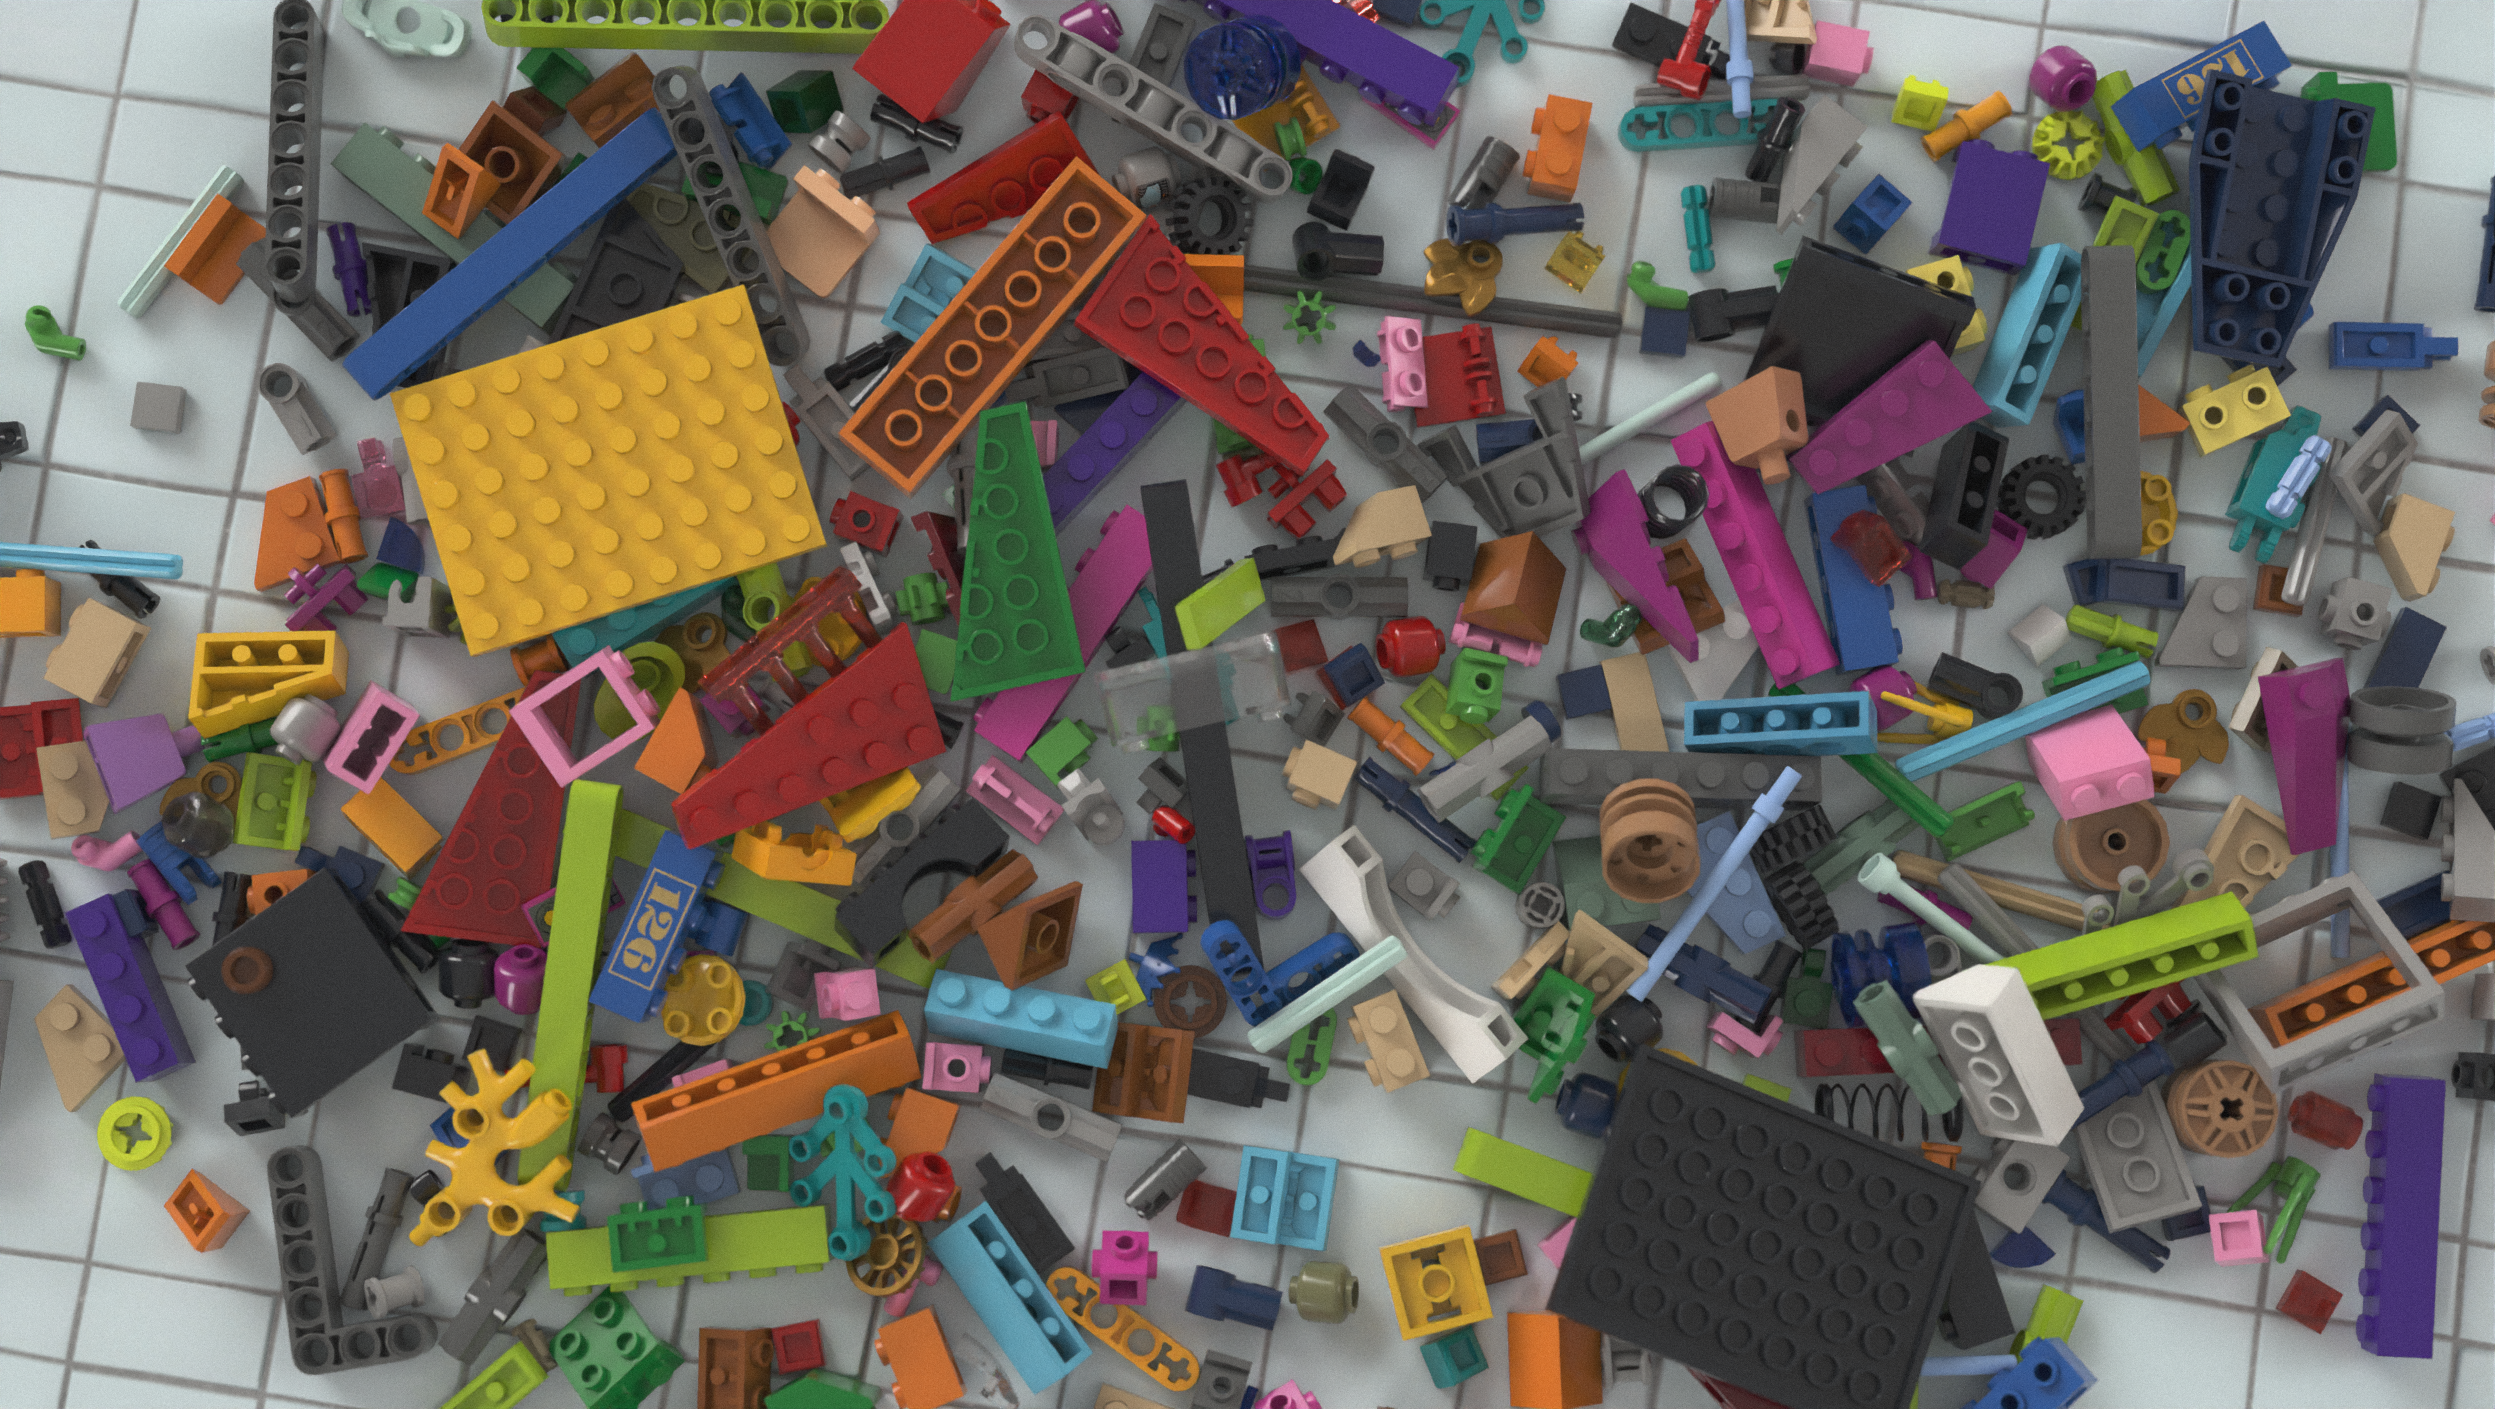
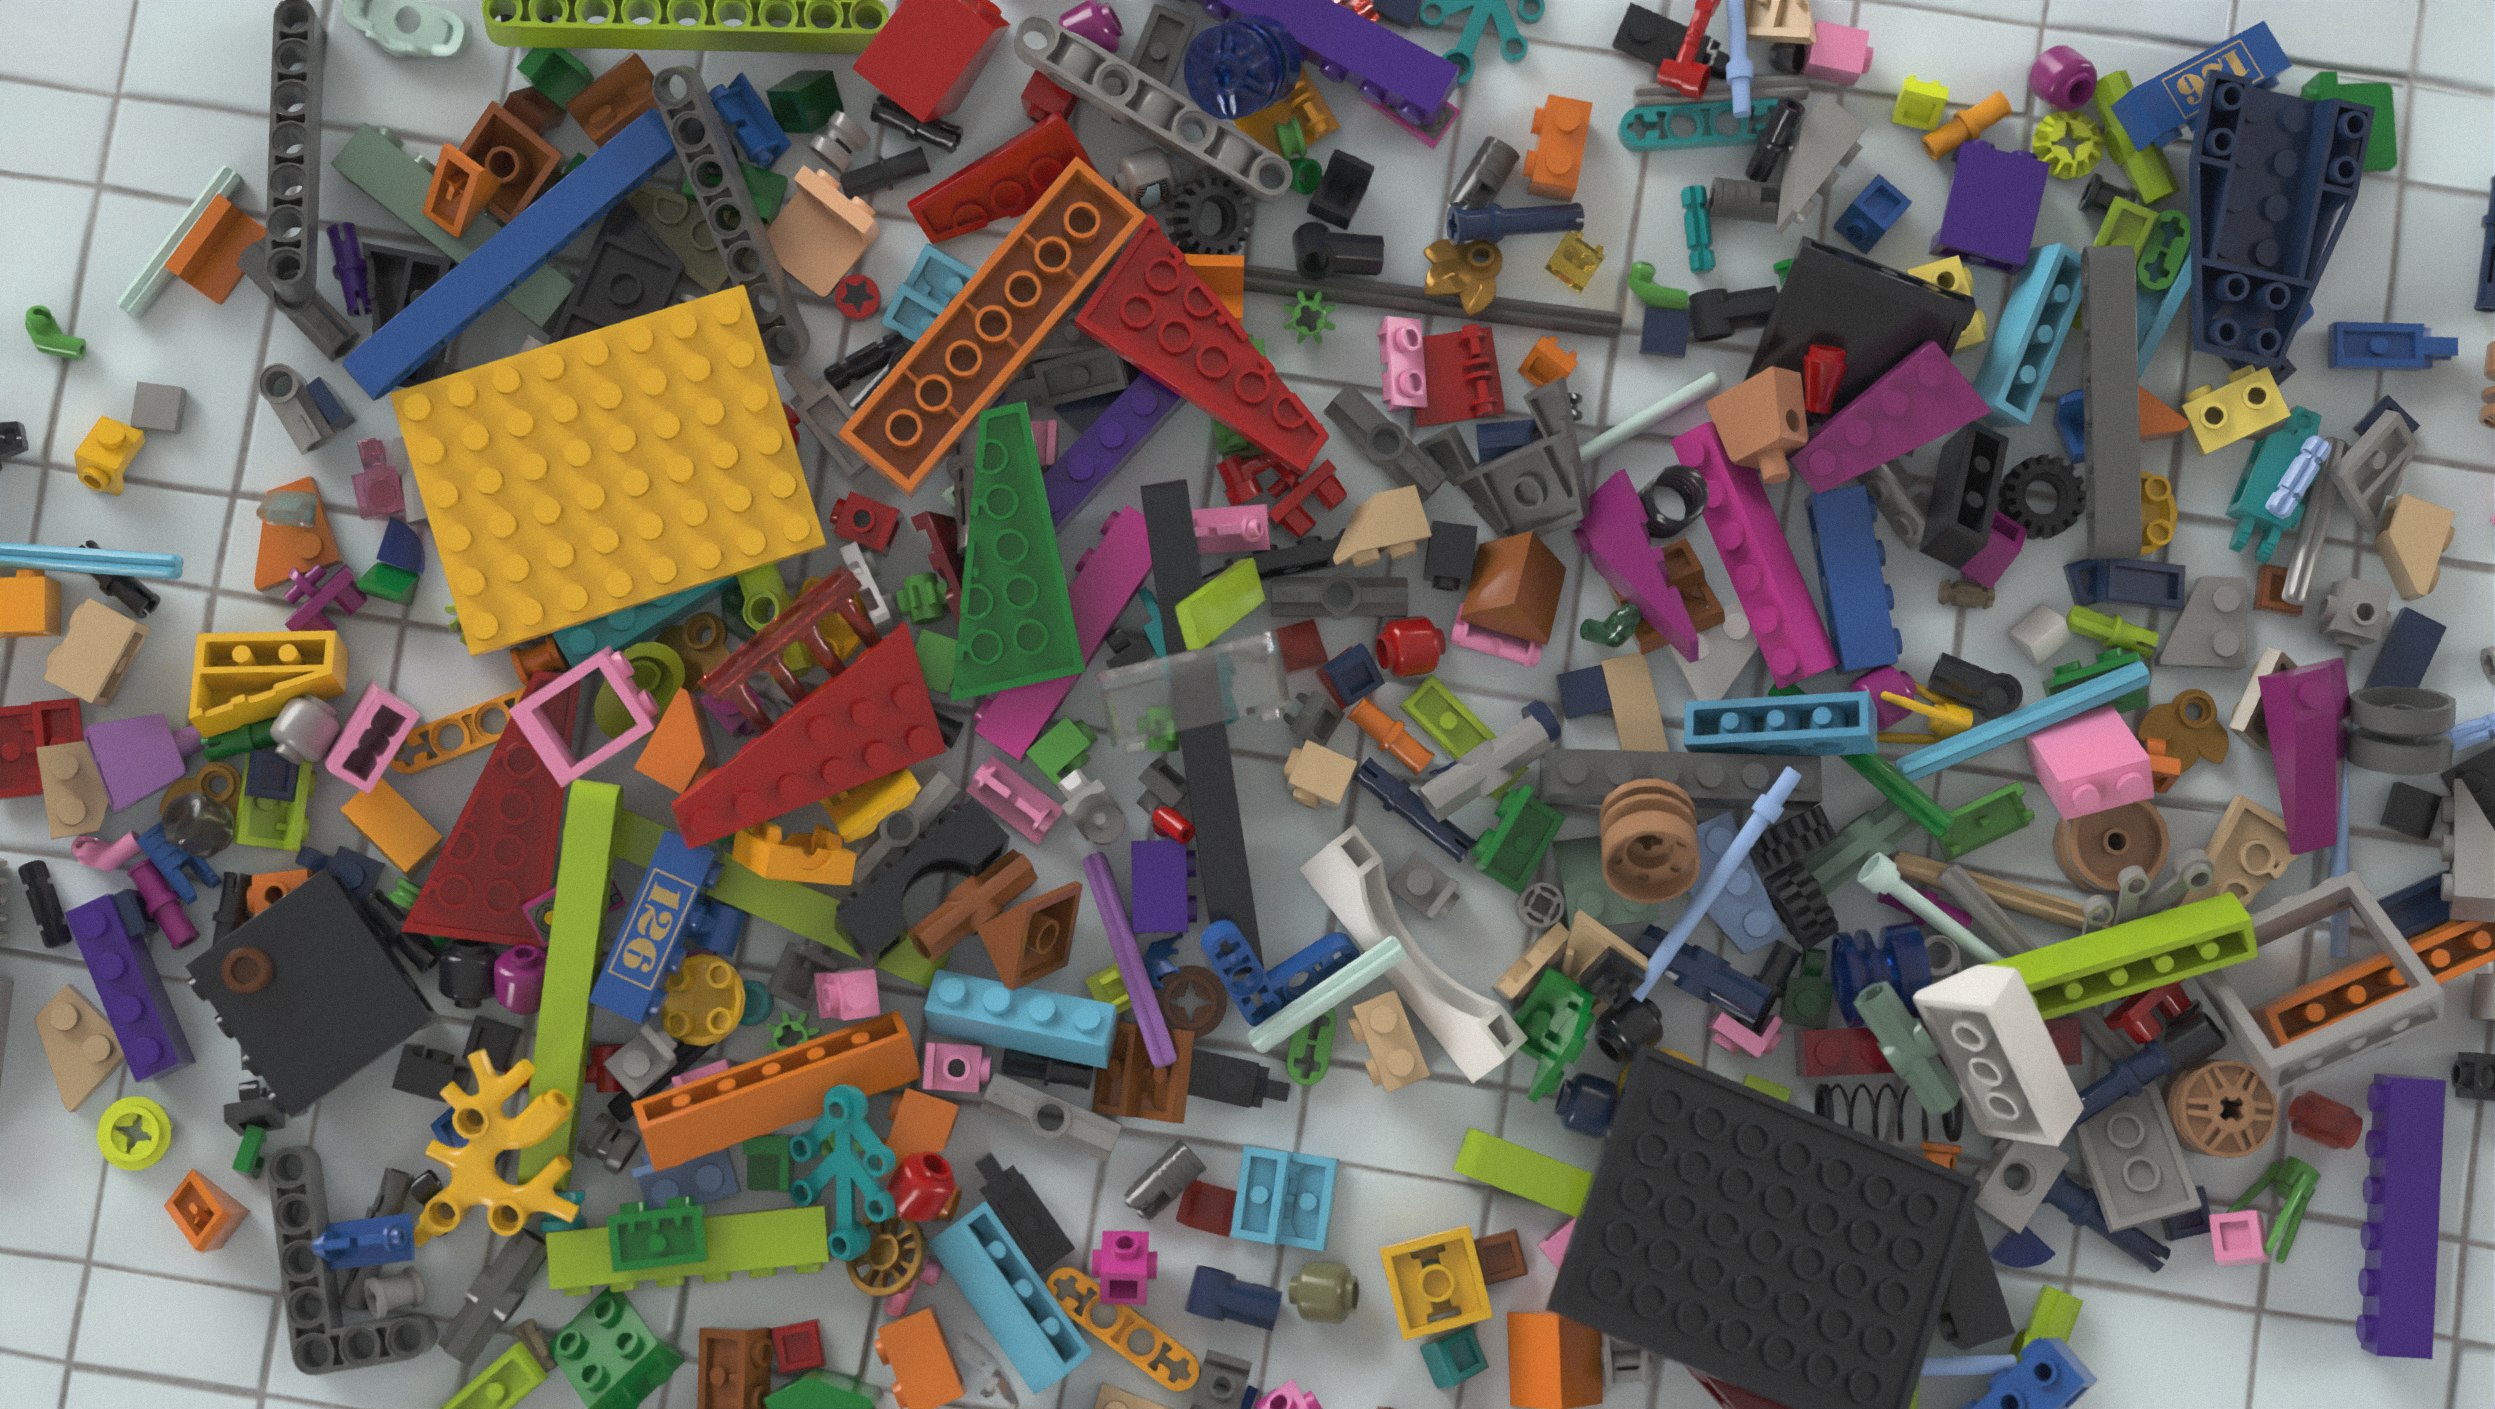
orange pin [319,469,369,564] -> none
light grey hinge [382,576,453,638] -> none
dark purple piece [1245,830,1296,920] -> none
clear blue piece [1353,340,1381,367] -> none
bright green brick [1446,647,1508,724] -> none
clear red bracket [1830,510,1912,587] -> none
magenta arm [1887,541,1938,601] -> none
clear red tile [2275,1269,2343,1334] -> none
none -> yellow bracket [74,416,145,496]
none -> green tile [231,1124,267,1180]
none -> dark blue tile [244,750,299,802]
none -> clear light blue slope [256,490,317,527]
none -> dark blue tile [306,377,356,430]
none -> blue hinge [313,1213,415,1271]
none -> light grey bracket [604,1022,678,1101]
none -> red tile [835,274,881,322]
none -> medium lavender axle [1082,852,1177,1068]
none -> bright pink hinge [1192,504,1270,554]
none -> black tile [1579,946,1645,1010]
none -> red cone [1804,345,1849,414]

